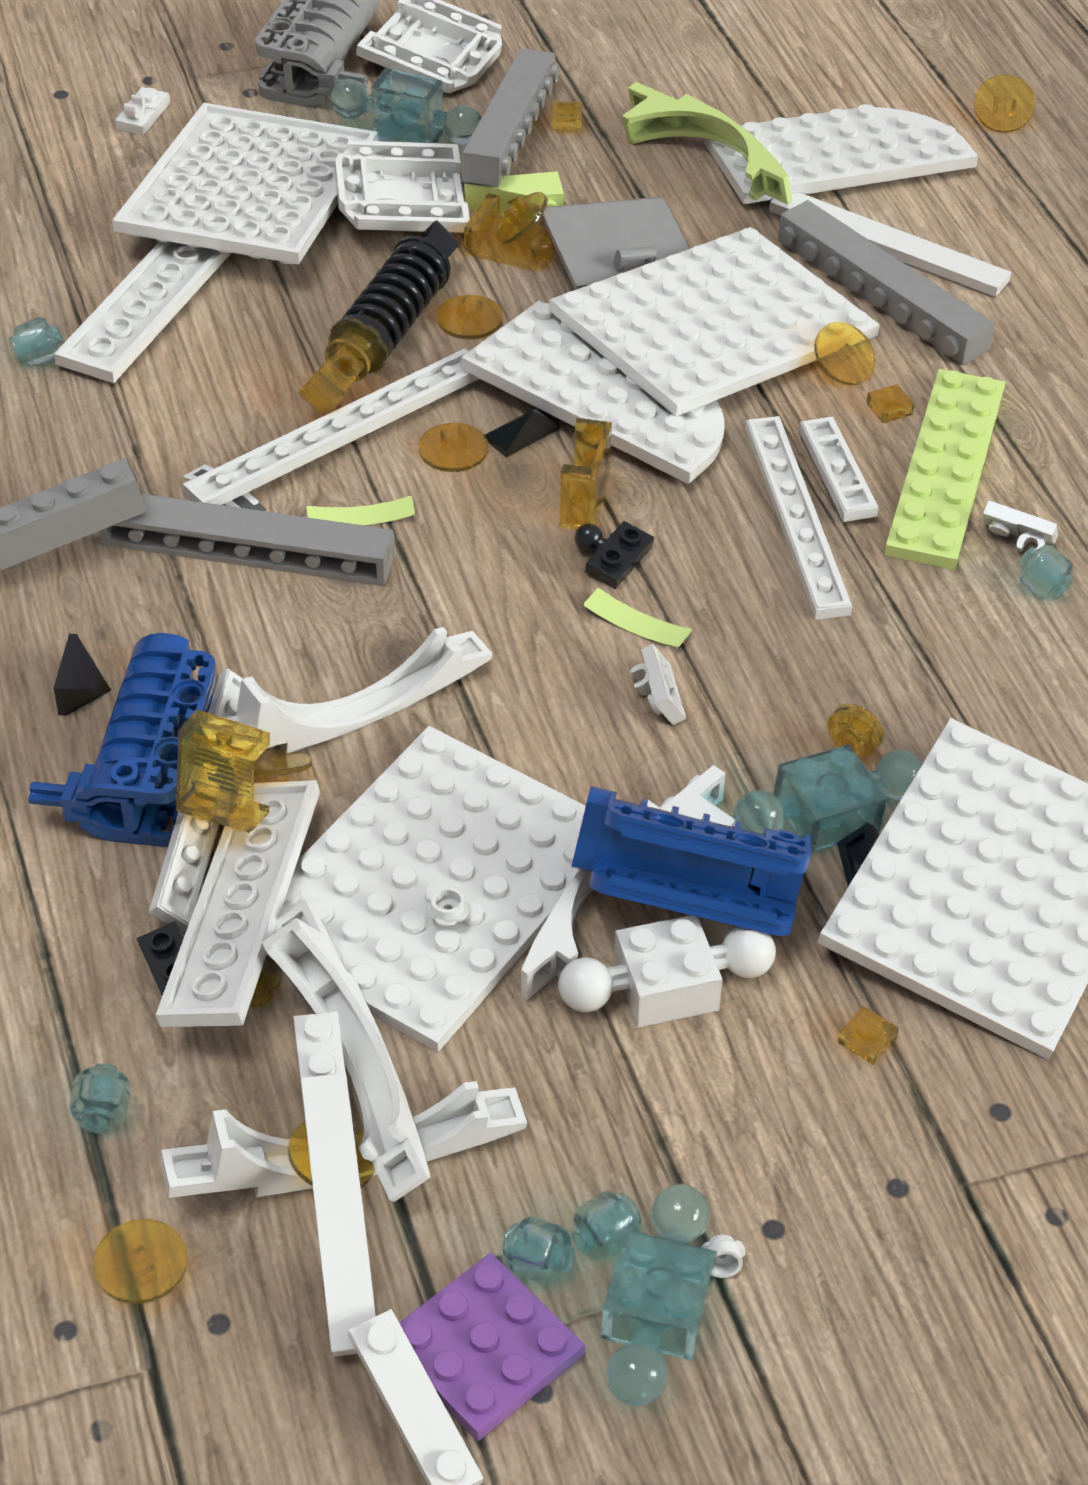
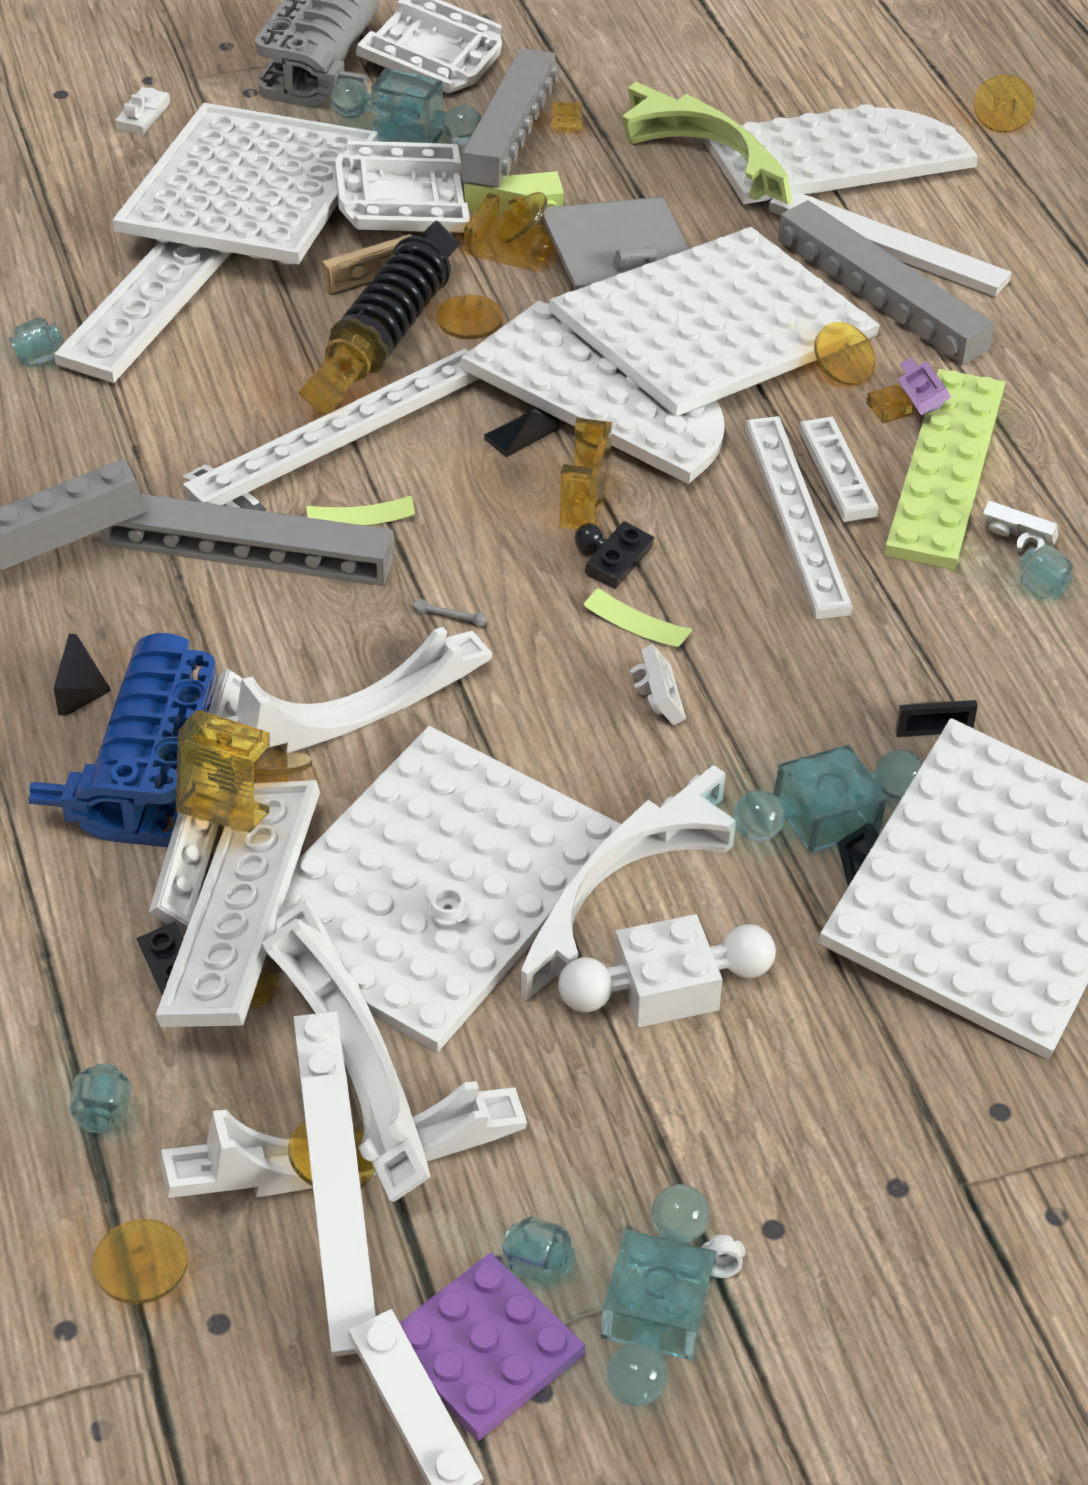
clear yellow piece [419,423,488,472] -> none
blue piece [571,786,812,936] -> none
clear light blue head [571,1190,642,1260] -> none
clear yellow plate [827,703,884,758] -> none
clear yellow plate [837,1006,899,1065] -> none
none -> tan tile [322,234,412,295]
none -> light grey hinge [413,599,487,627]
none -> black slope [895,700,978,737]
none -> lavender hinge [898,357,951,416]

